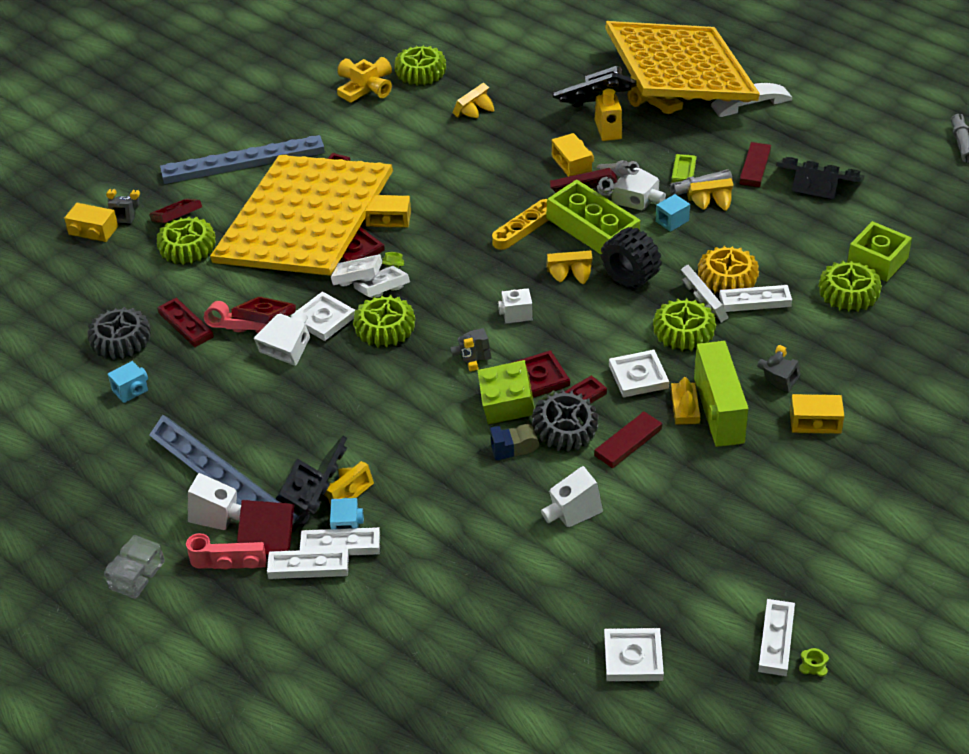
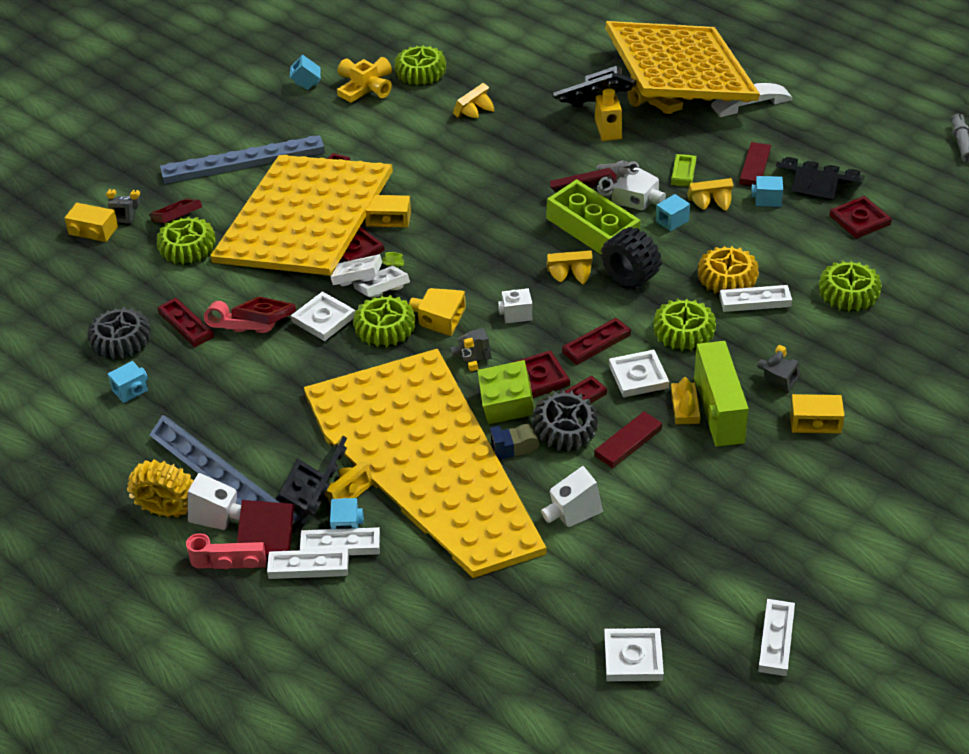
clear piece [104,535,165,599] -> none
white torso [254,310,310,366] -> none
yellow beam [492,199,549,250] -> none
yellow brick [552,133,594,177] -> none
light grey pin [670,169,732,196] -> none
white plate [681,265,729,323] -> none
lime plate [799,648,829,677] -> none
lime brick [847,221,912,282] -> none
none -> yellow gear [127,459,194,518]
none -> medium azure brick [289,54,321,90]
none -> yellow wing [304,349,547,578]
none -> yellow torso [409,288,466,336]
none -> dark red tile [562,318,631,365]
none -> medium azure brick [751,176,783,207]
none -> dark red tile [829,196,892,239]

